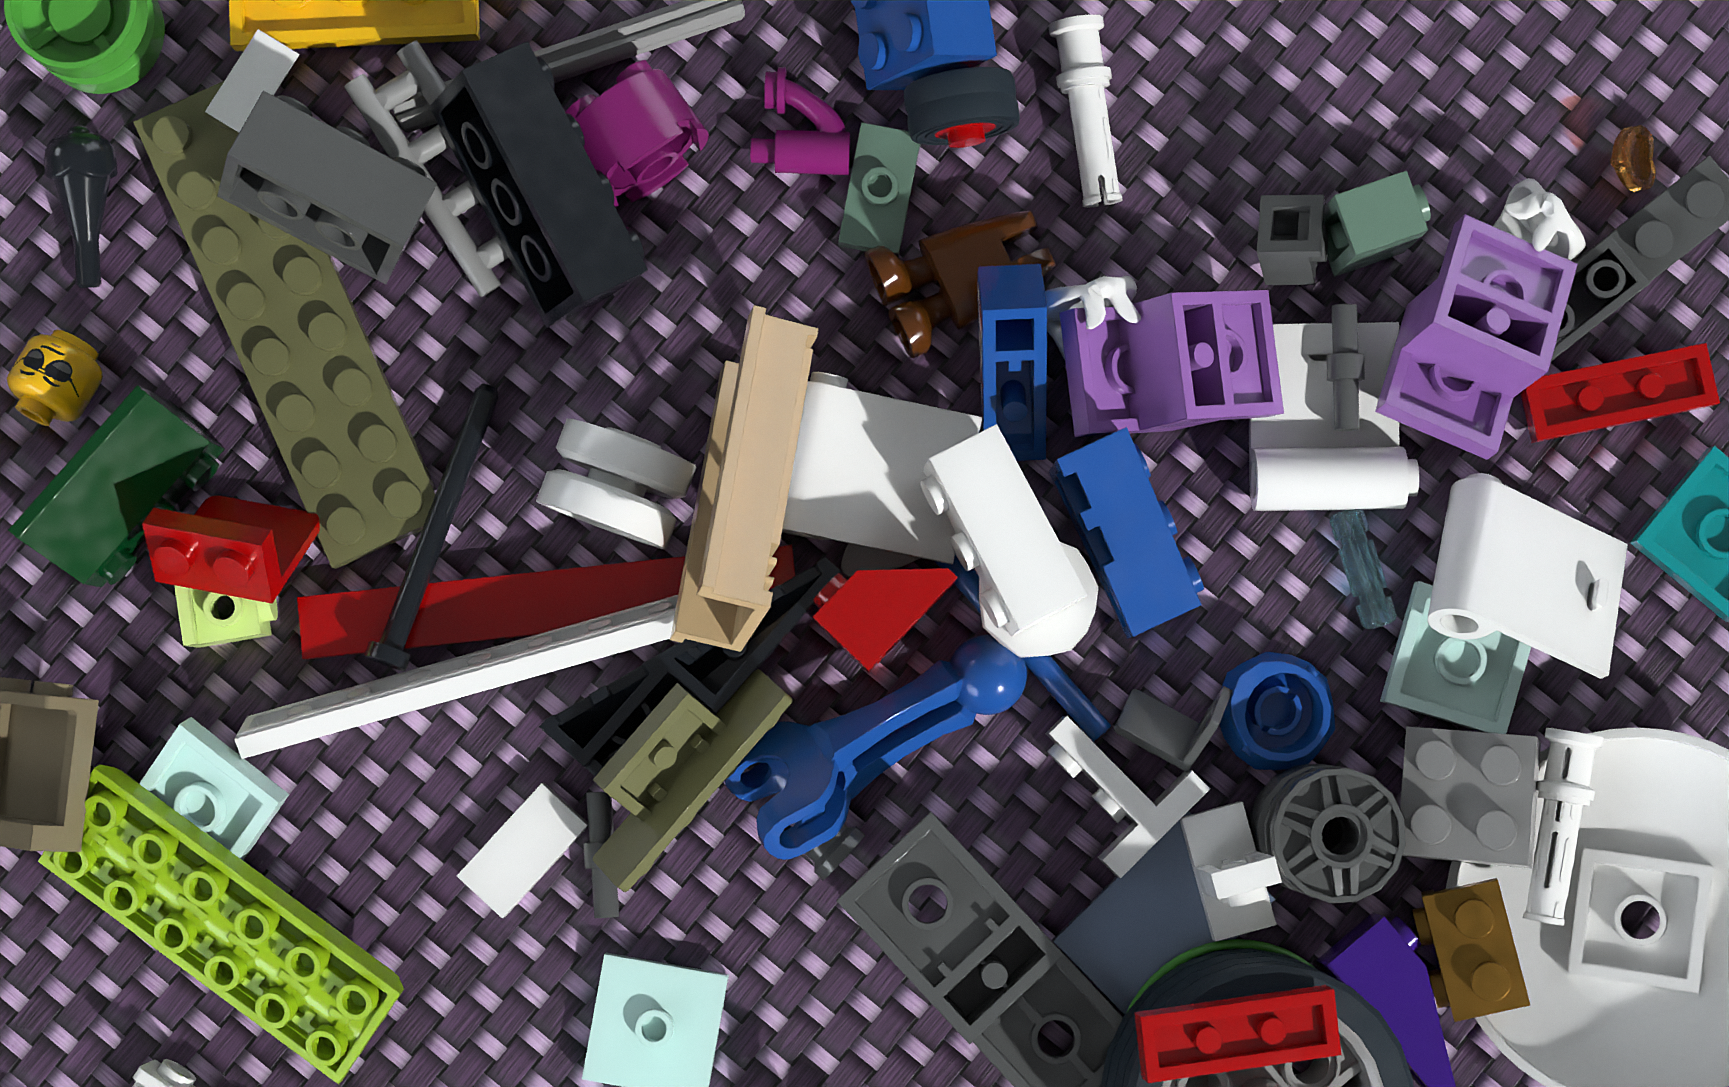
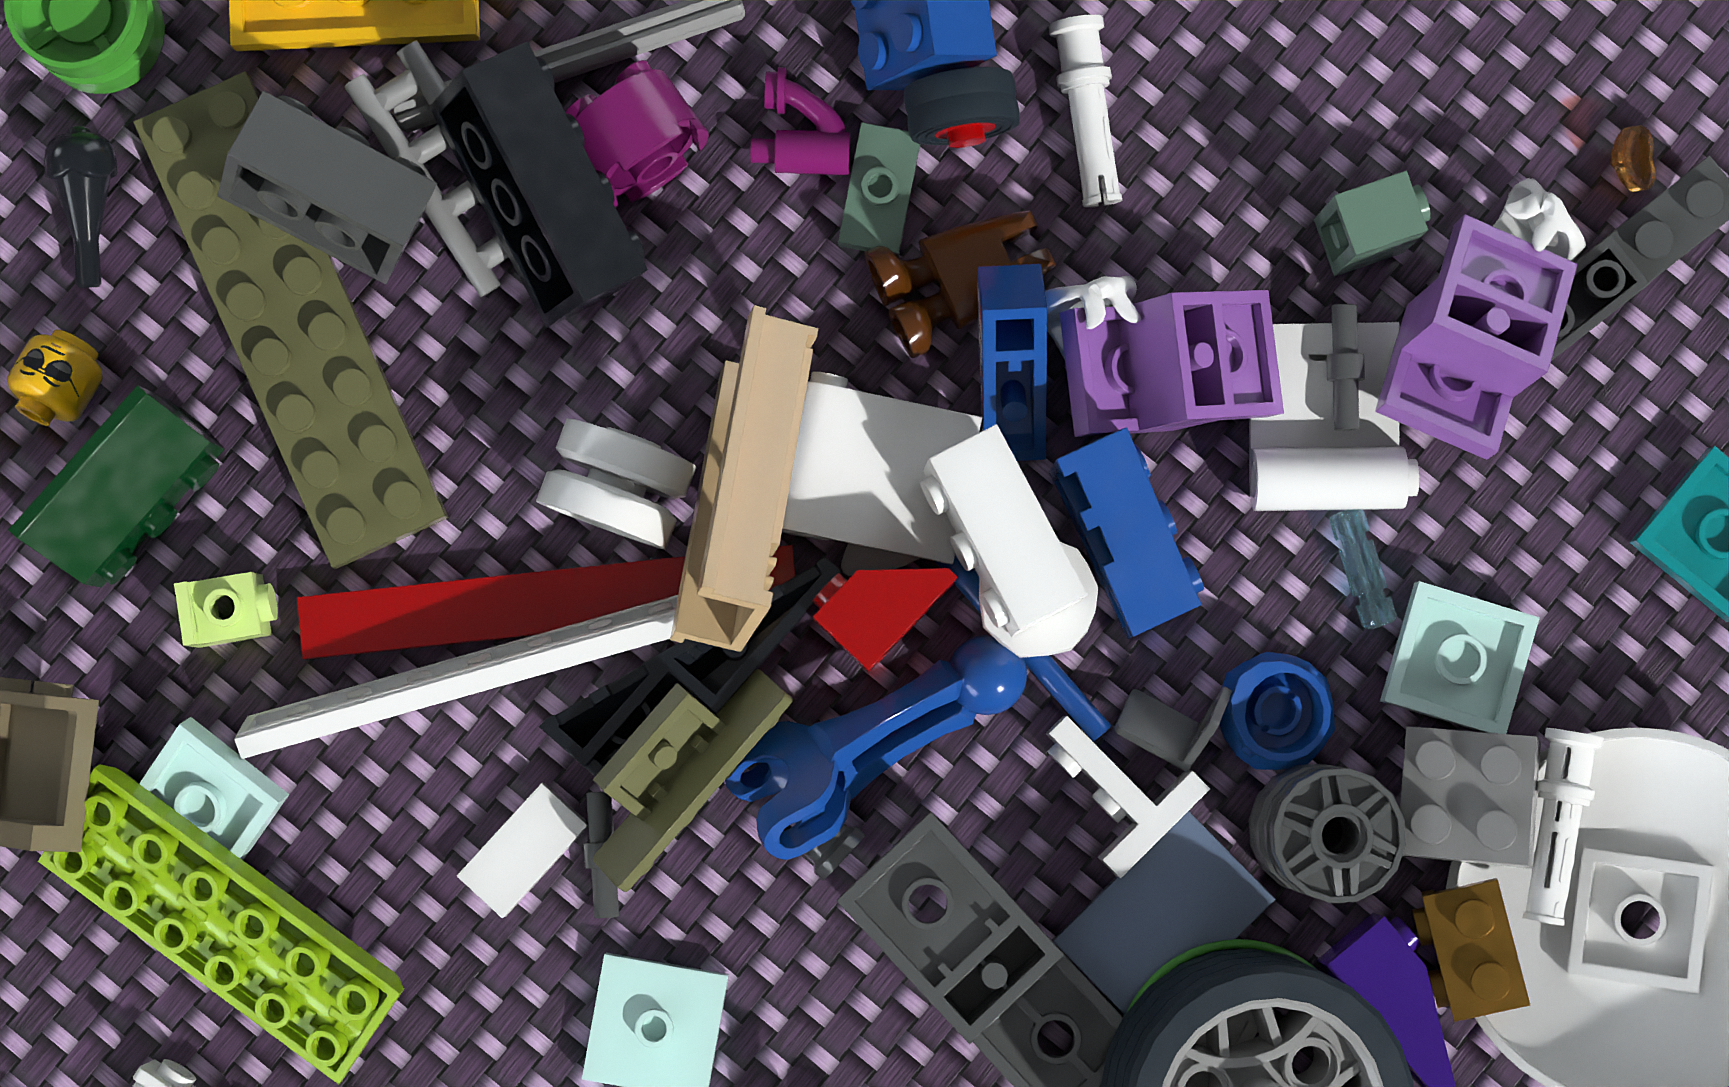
red bracket [142,495,320,604] -> none
white sticker [205,29,300,132] -> none
black bar [364,383,499,671] -> none
red plate [1134,985,1341,1083] -> none
white bracket [1180,801,1282,942] -> none
dark grey brick [1257,195,1328,285] -> none
white door [1427,473,1628,679] -> none
red plate [1520,343,1720,443] -> none

